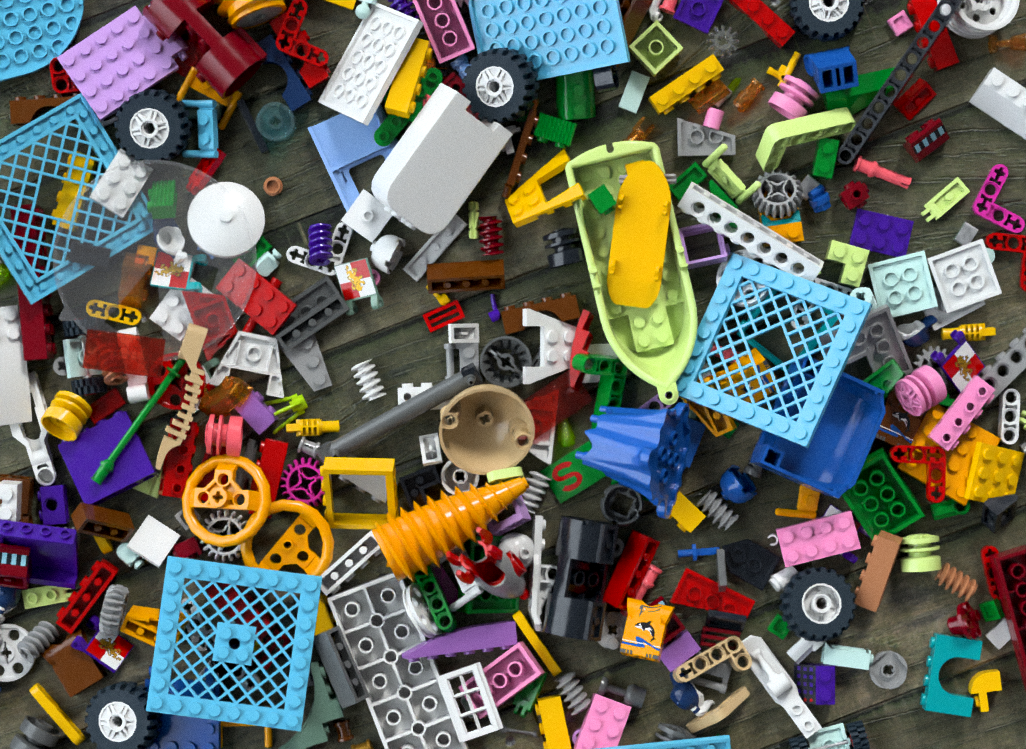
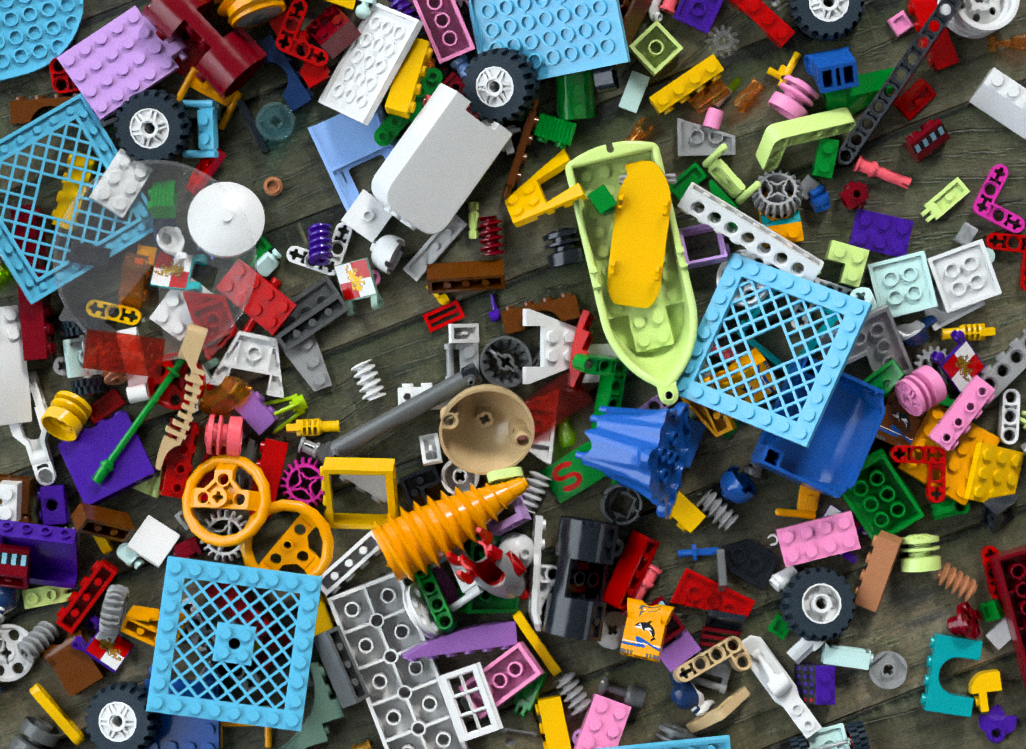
reddish brown bush [333,719,354,742] -> none
none -> dark red slope [305,4,362,59]
none -> dark purple plate [978,704,1017,743]

